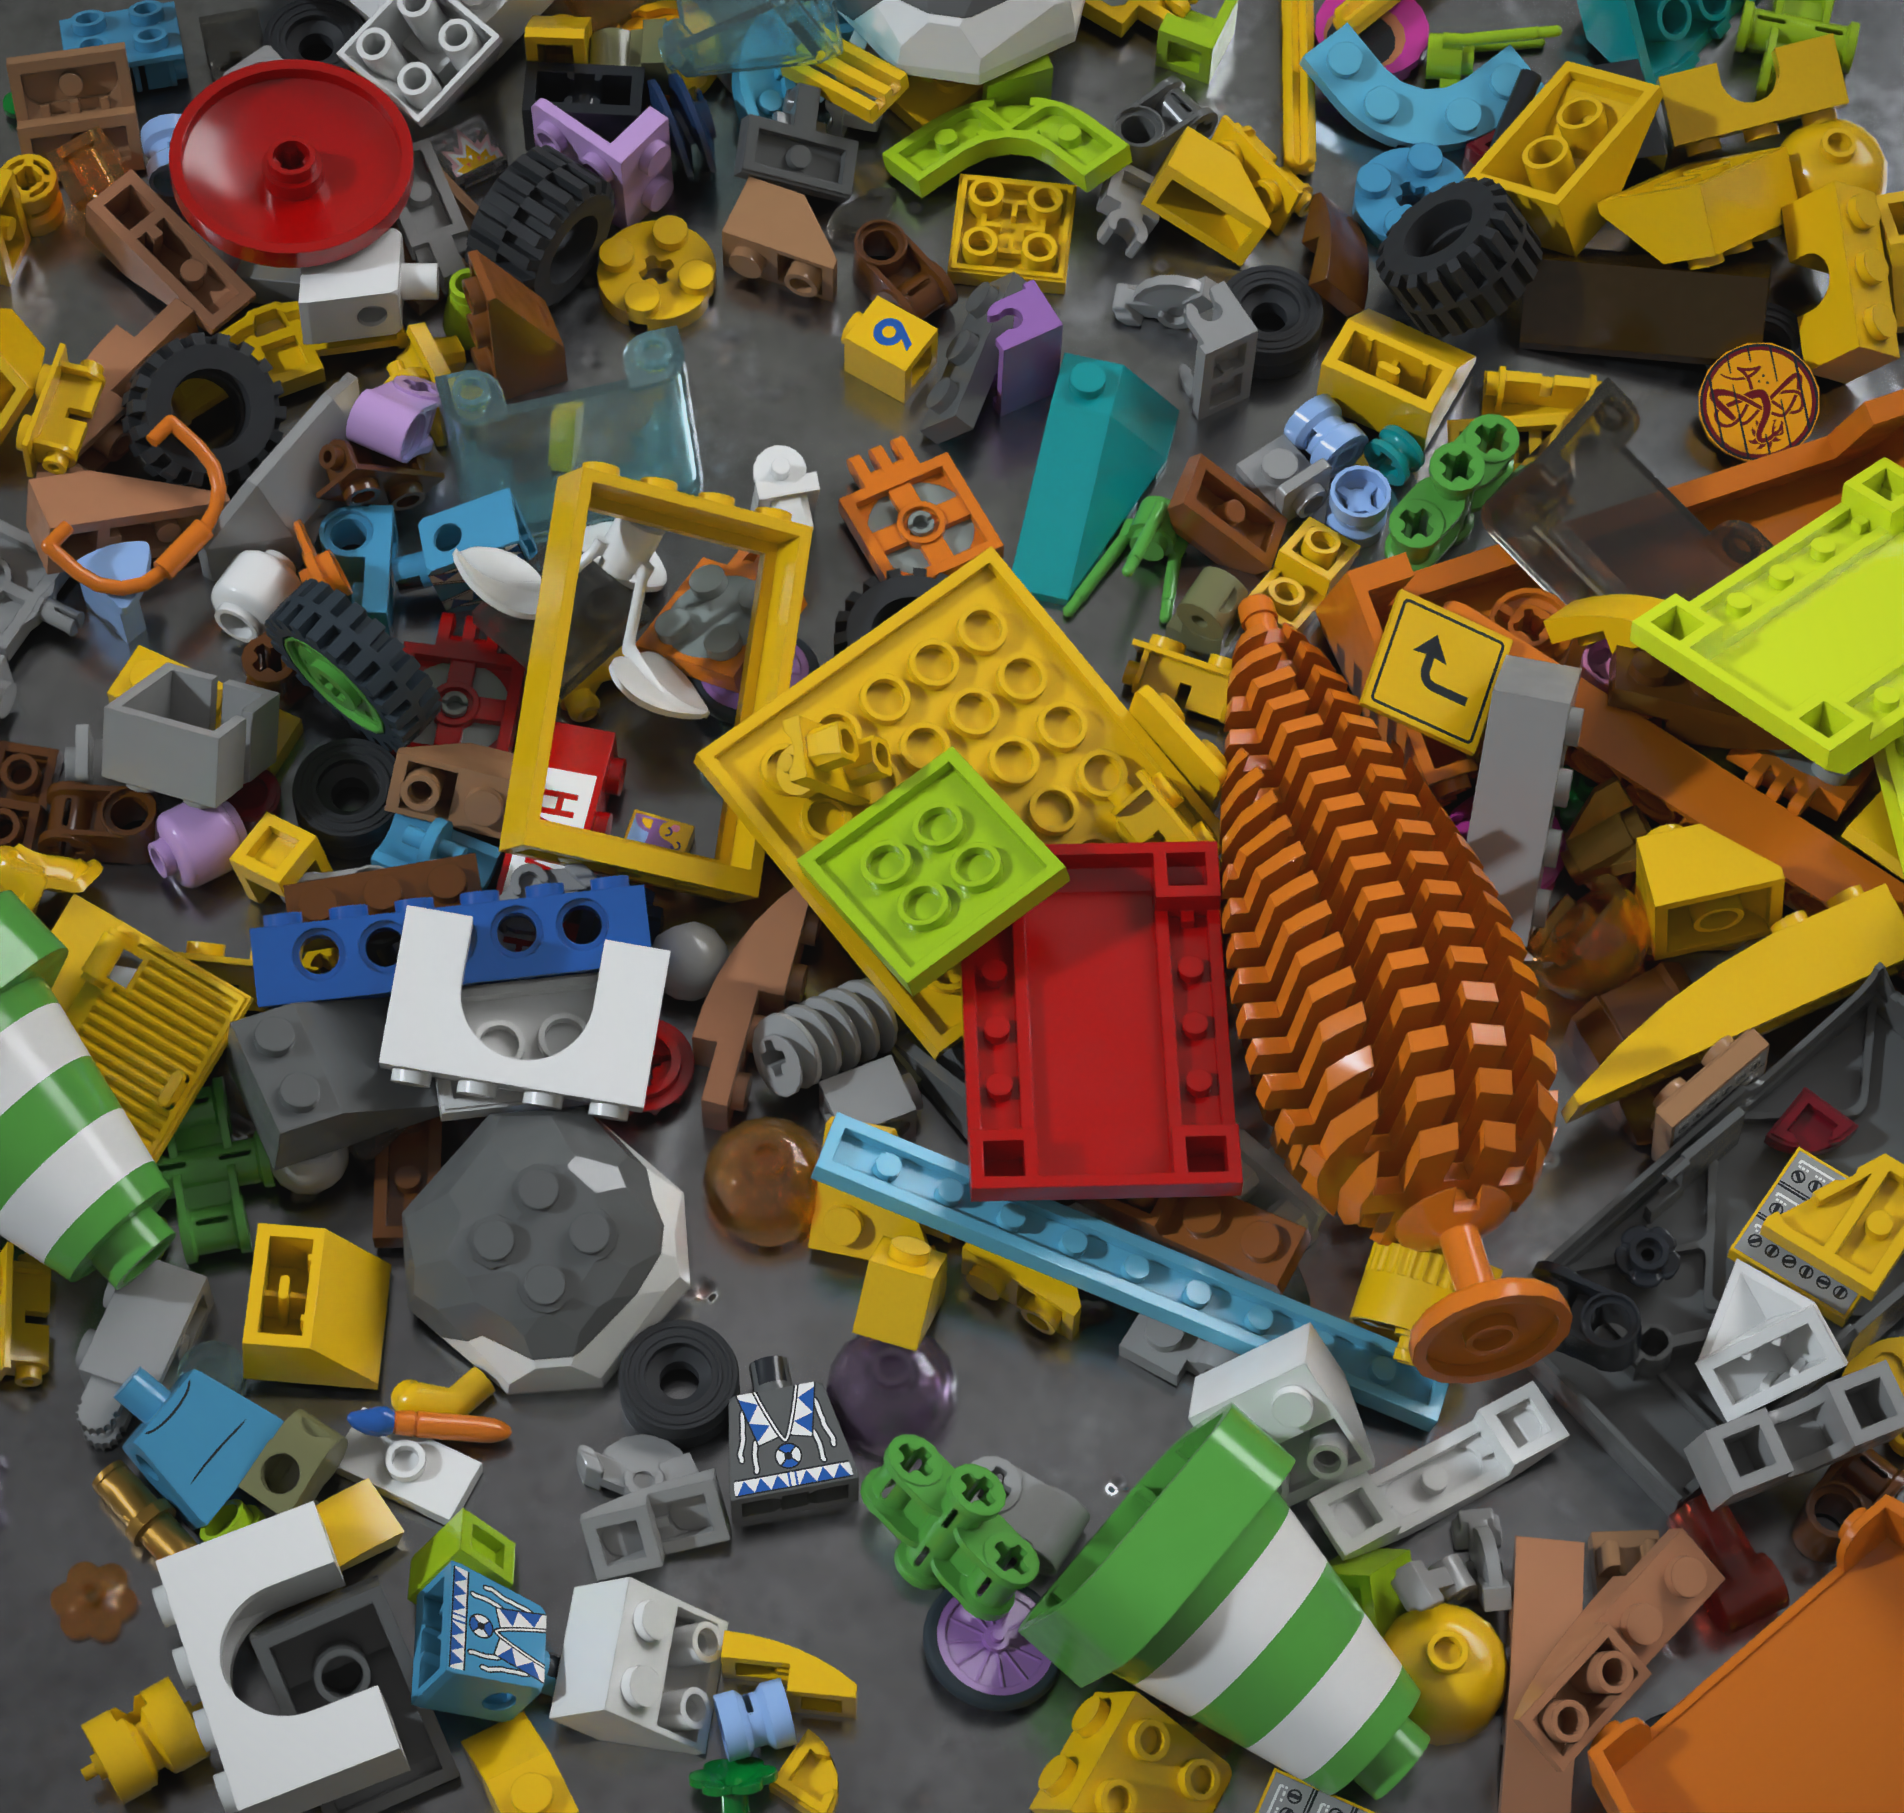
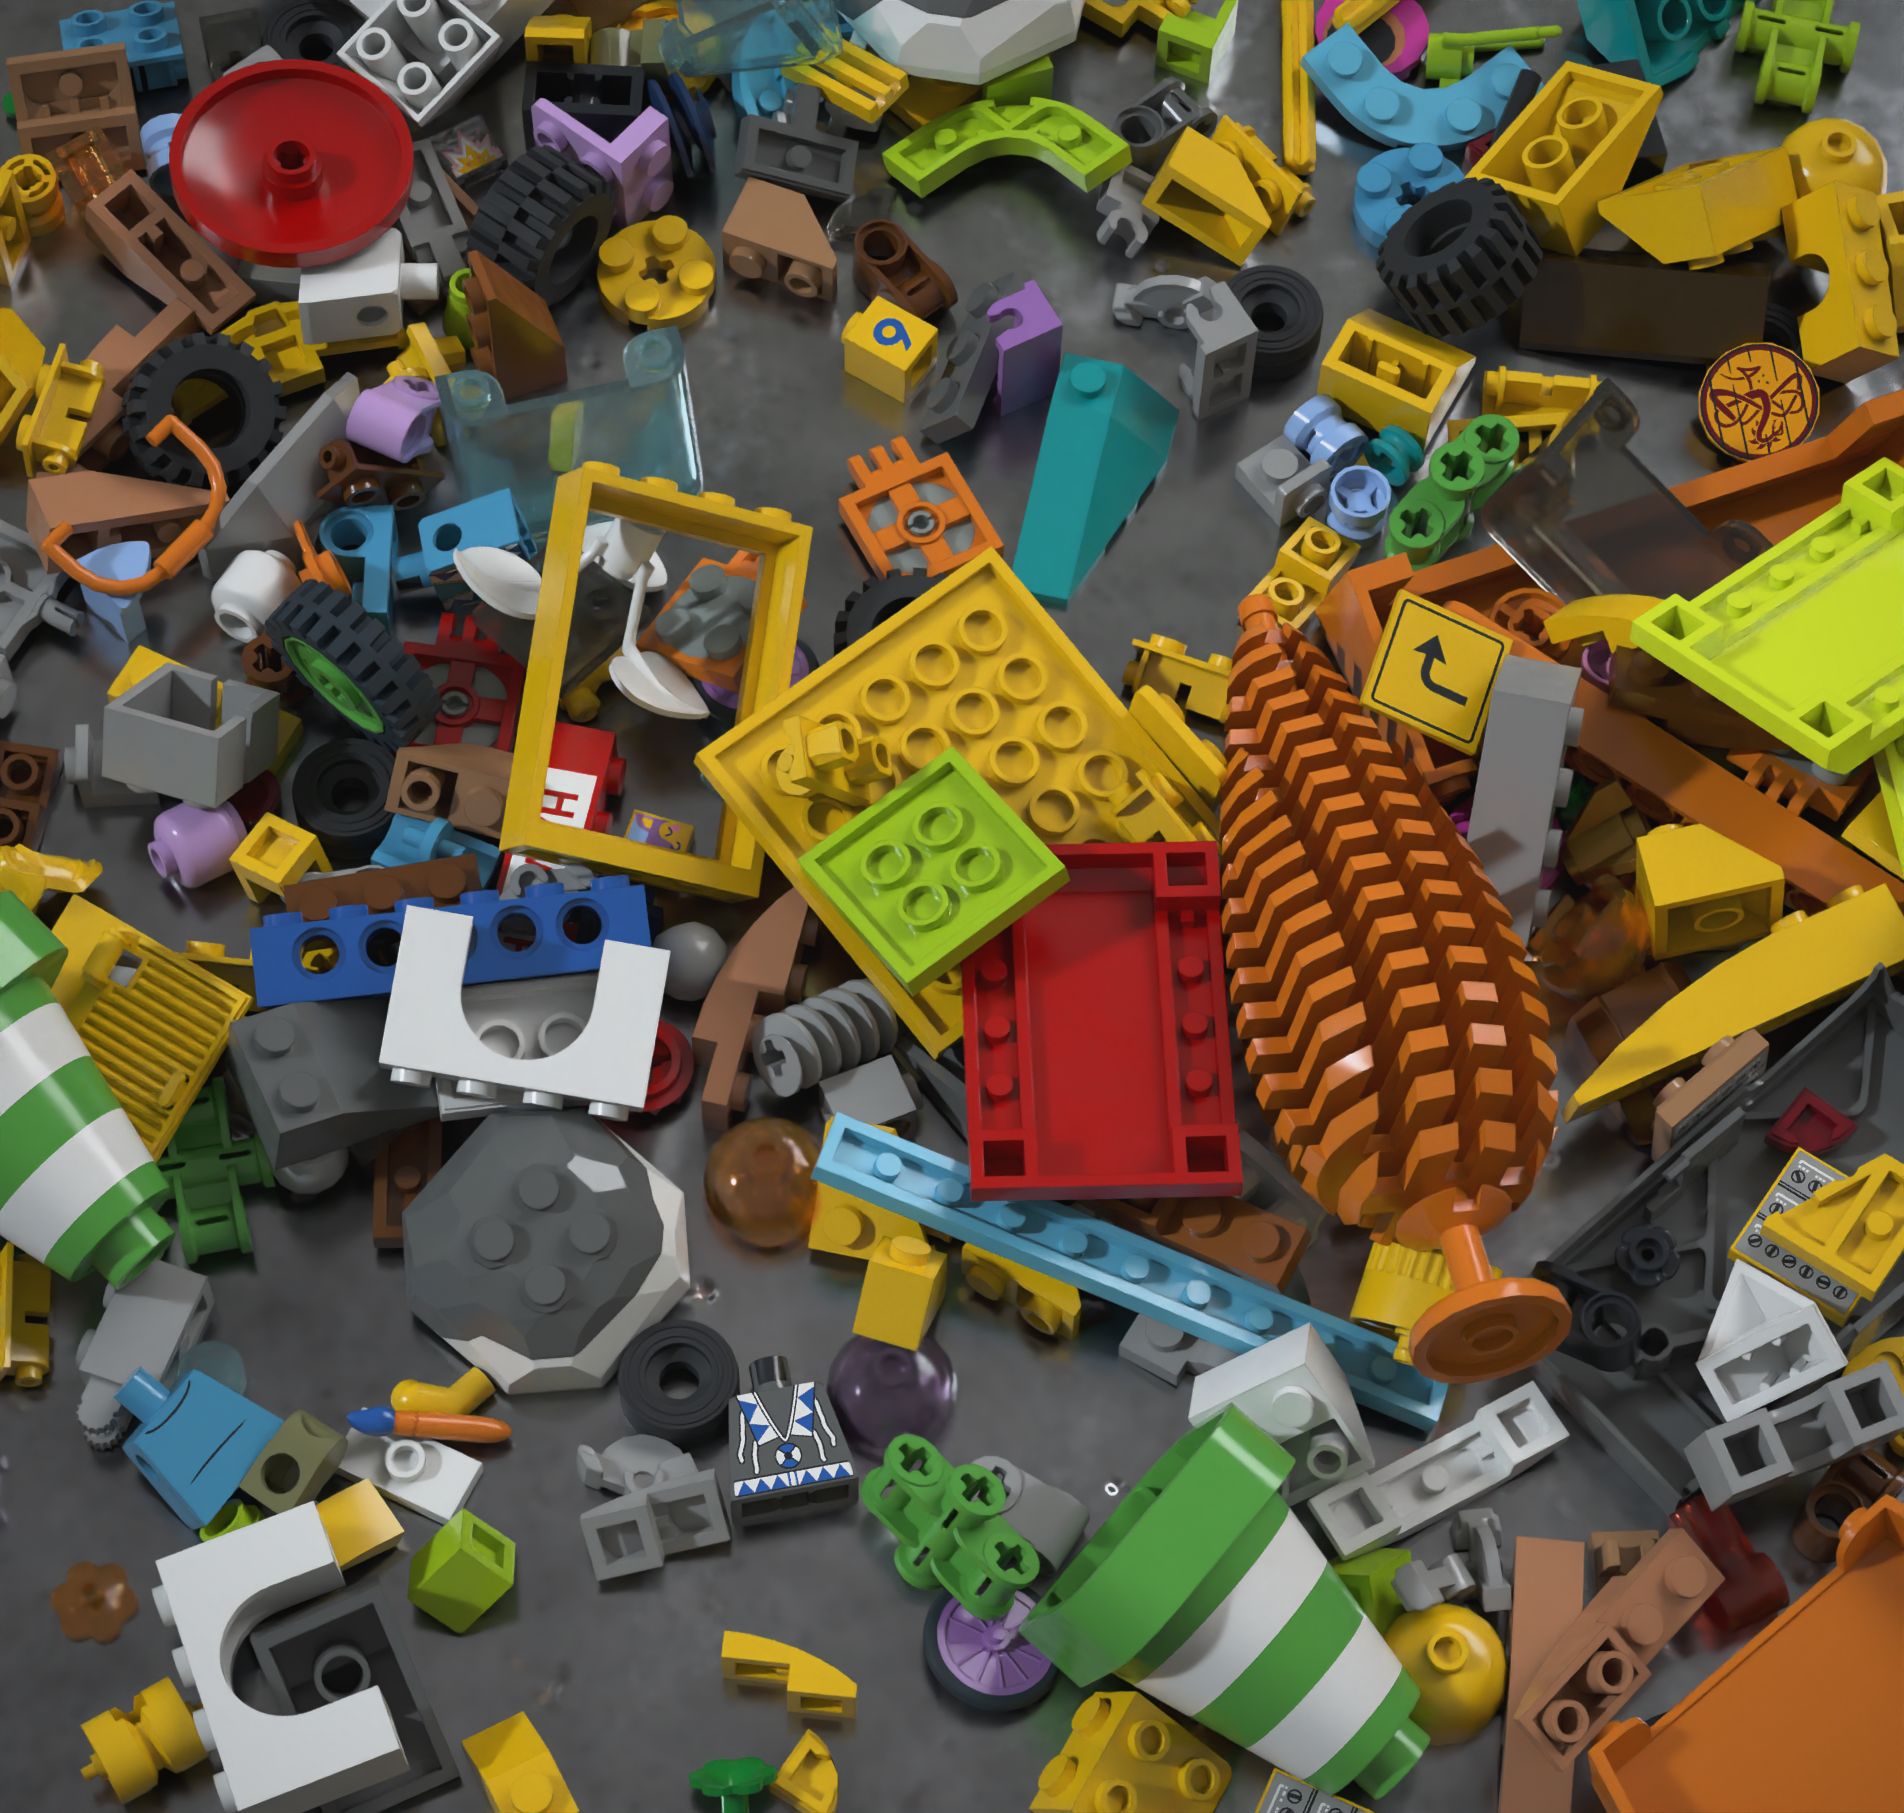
reddish brown piece [38,781,160,865] -> none
pearl gold pin [92,1460,198,1560] -> none
yellow slope [242,1223,392,1390] -> none
dark azure torso [411,1561,561,1722] -> none
white slope [549,1577,728,1755] -> none
light blue wheel [712,1678,797,1762] -> none
white hips [751,445,820,533] -> none
yellow tile [947,173,1077,295] -> none
bright green plant [1063,495,1189,624] -> none
olive leg [1165,566,1249,660] -> none
dark orange slope [1167,453,1288,575] -> none
reddish brown slope [1301,192,1369,317] -> none
yellow arch [1656,33,1849,157] -> none

